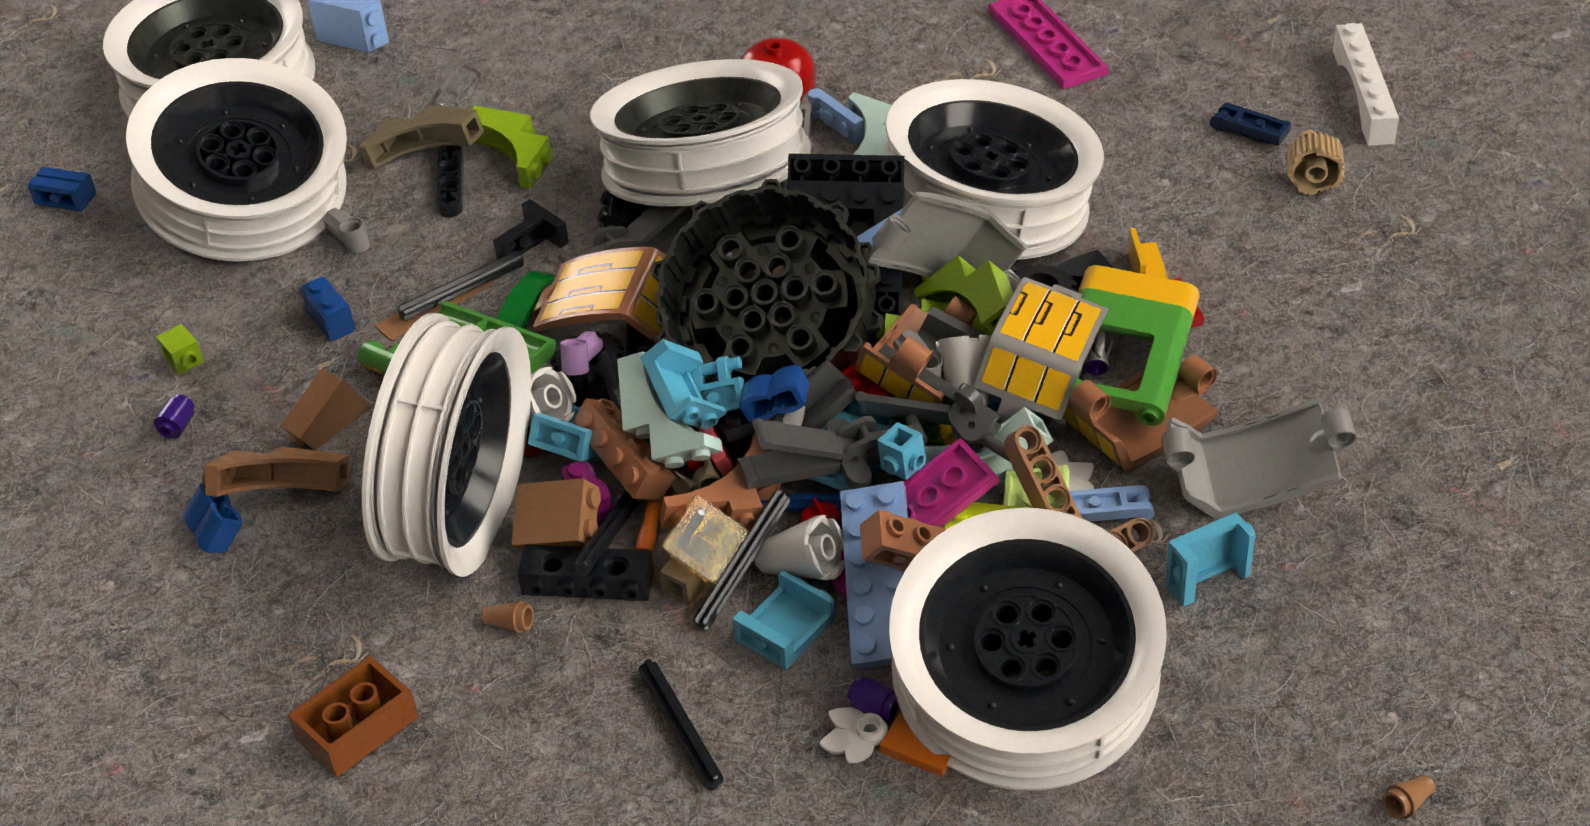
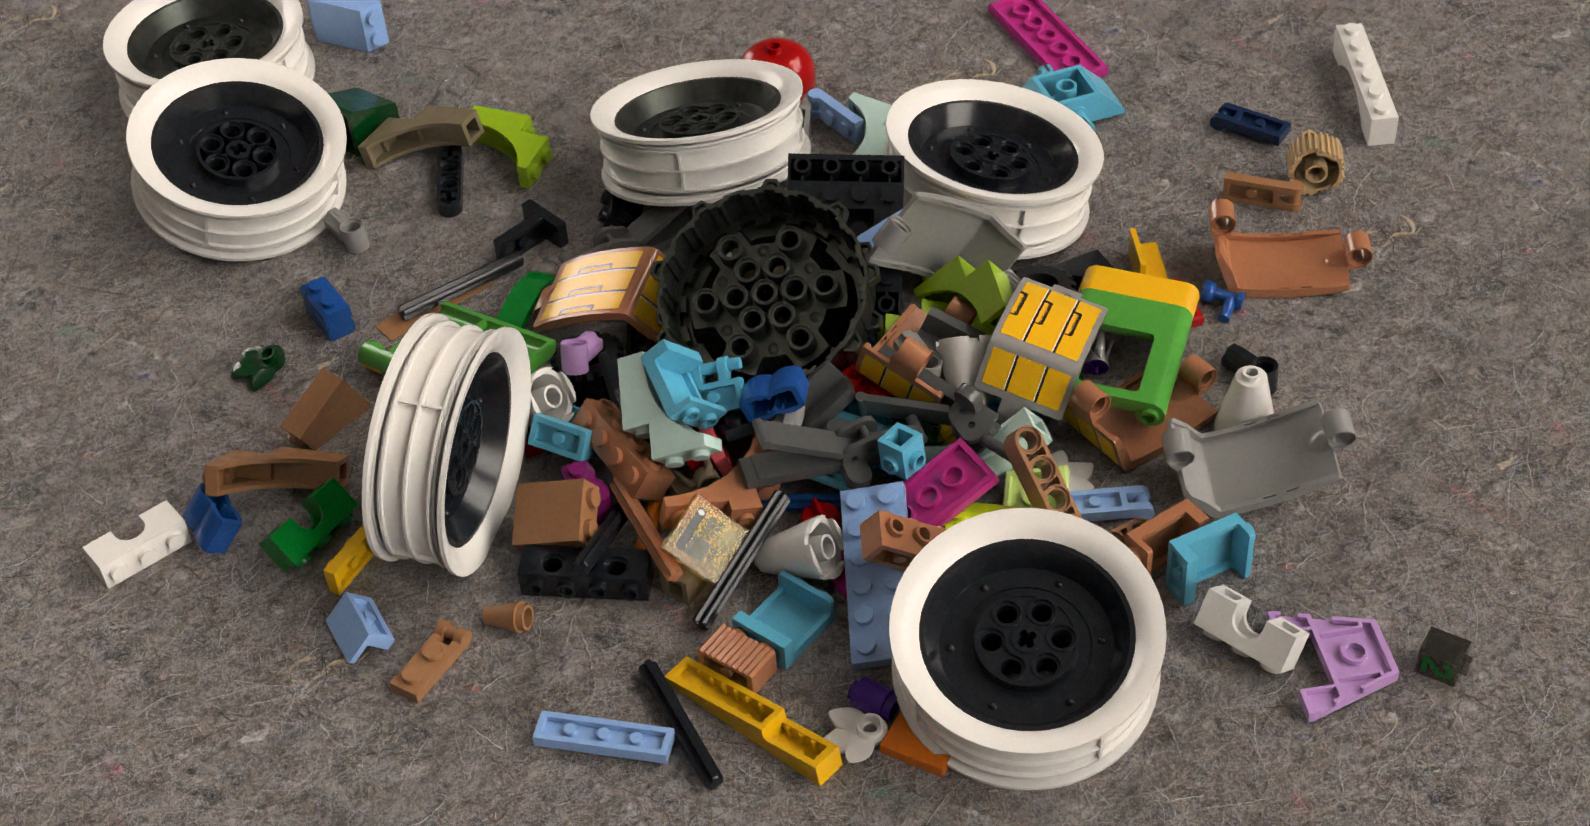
blue brick [28,166,96,211] -> none
dark purple brick [154,394,195,438] -> none
lime brick [156,324,204,375] -> none
dark orange brick [288,656,419,778] -> none
medium nougat cone [1382,775,1435,819] -> none
none -> white arch [82,500,192,589]
none -> dark green plate [231,345,286,391]
none -> green arch [258,477,358,572]
none -> yellow plate [323,523,374,595]
none -> light blue panel [326,592,395,664]
none -> dark green slope [328,88,399,157]
none -> medium nougat plate [389,619,473,703]
none -> light blue plate [532,710,675,764]
none -> nougat axle [609,477,683,583]
none -> yellow slope [665,656,843,787]
none -> nougat brick [697,623,777,693]
none -> medium azure slope [1022,64,1125,131]
none -> nougat panel [1125,498,1209,575]
none -> white arch [1194,585,1310,674]
none -> blue piece [1200,279,1246,323]
none -> nougat panel [1208,198,1373,298]
none -> white cone [1214,365,1274,431]
none -> black piece [1221,343,1279,395]
none -> medium nougat plate [1222,172,1304,212]
none -> lavender wing [1266,611,1400,723]
none -> clear smoke brick [1415,626,1474,687]

